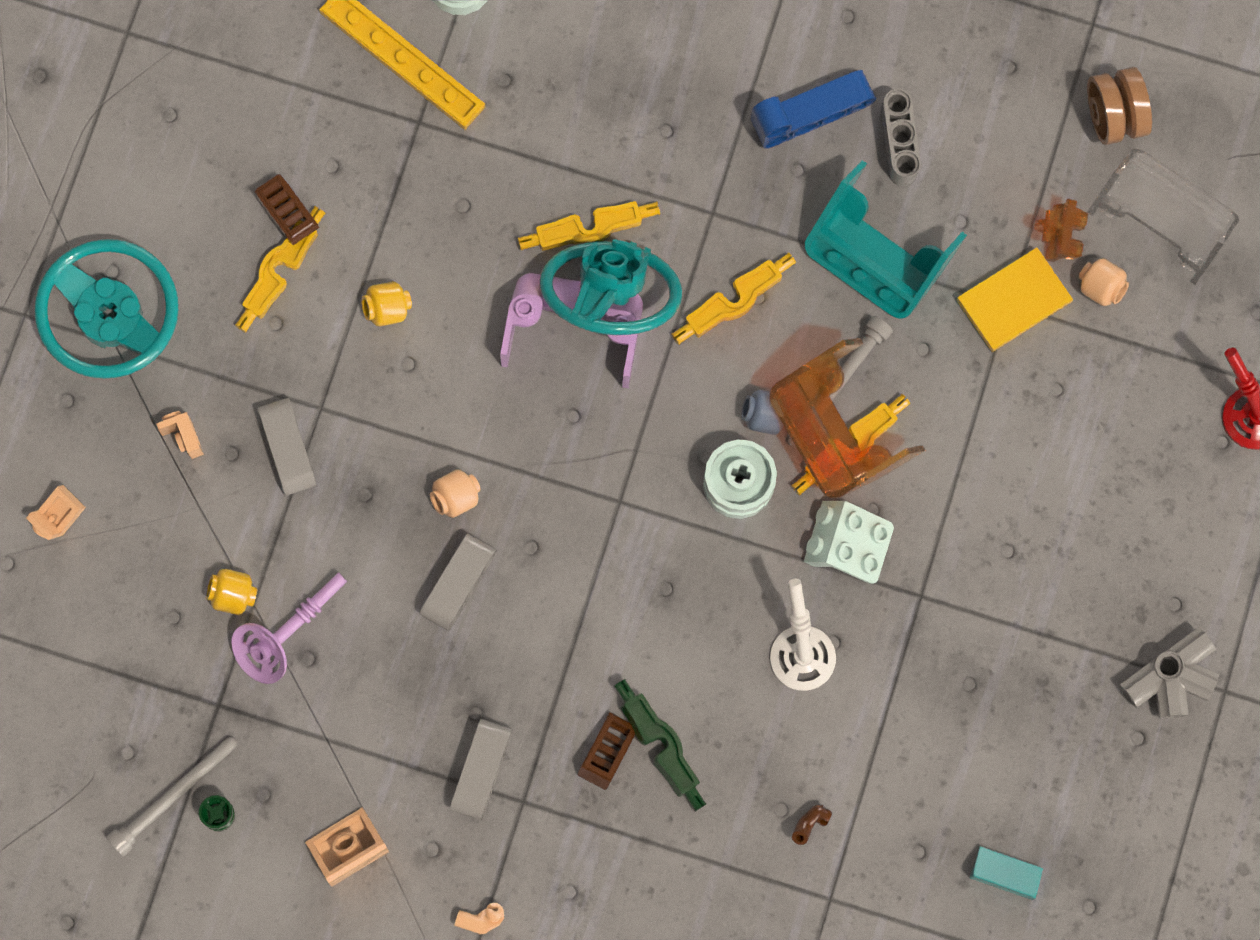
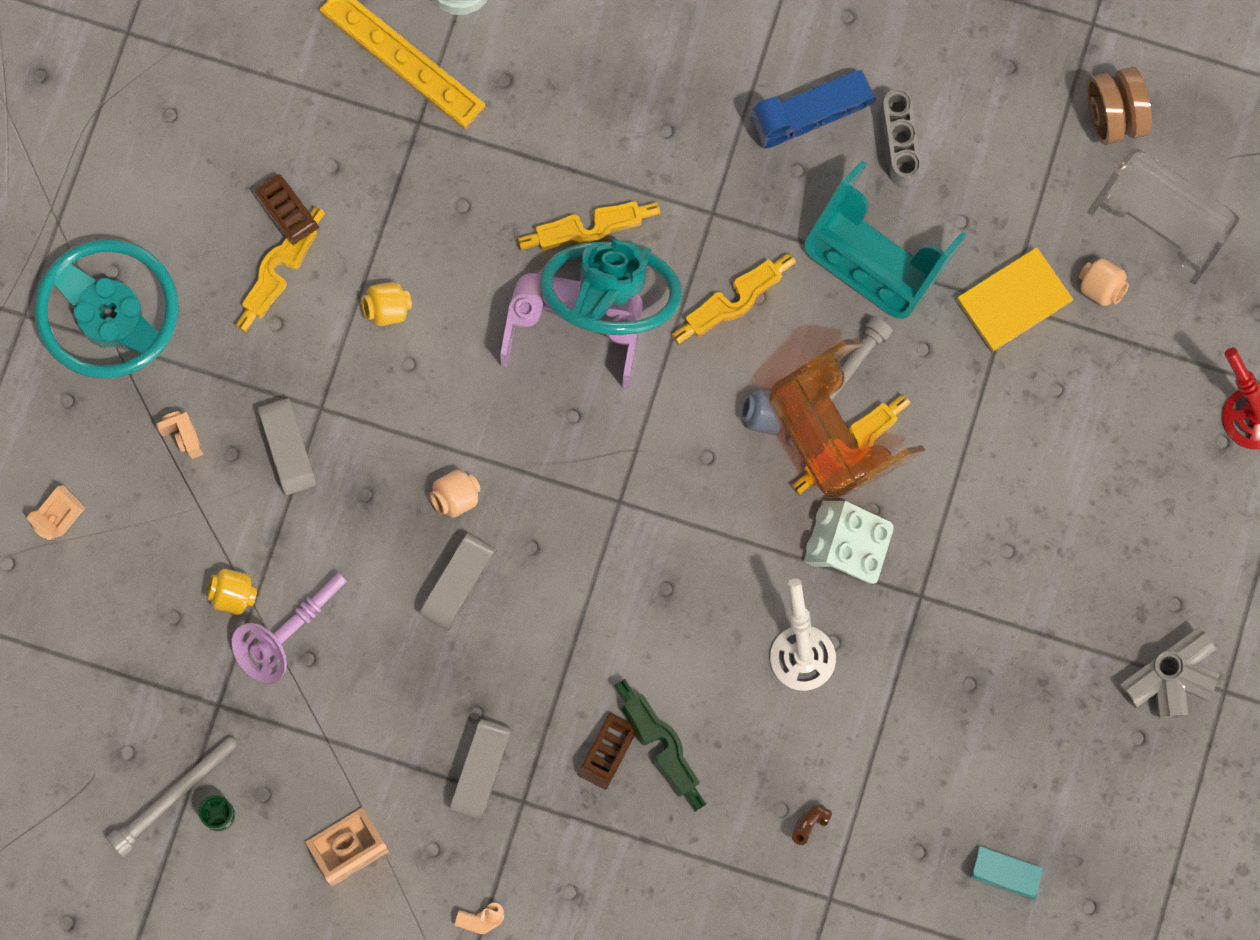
light aqua wheel [703,439,777,519] -> none
clear orange hips [1034,199,1088,262] -> none

